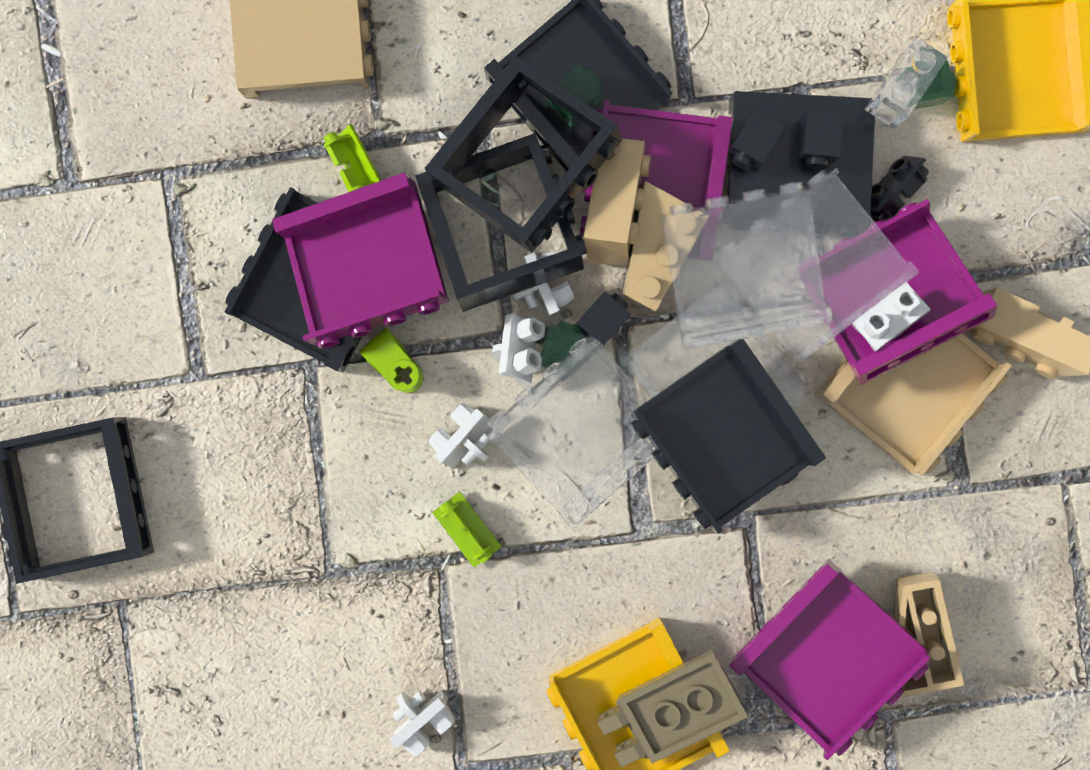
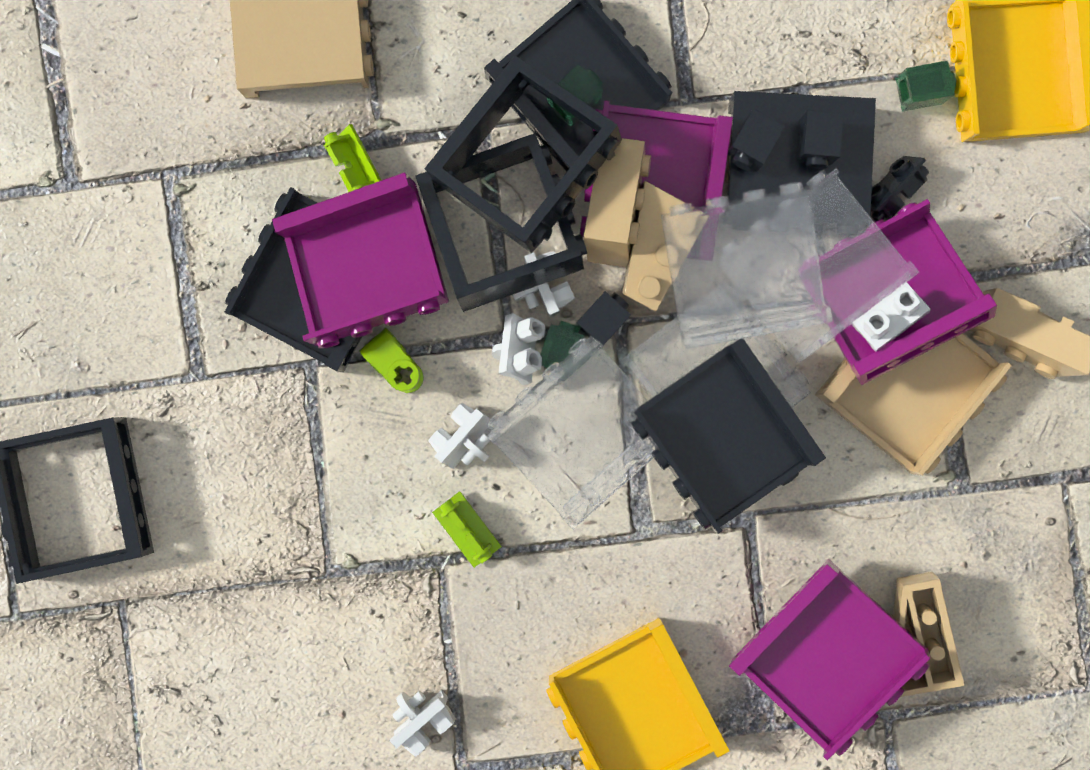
dark tan tile [597,649,748,767] -> none
clear brick [865,37,948,129] -> none

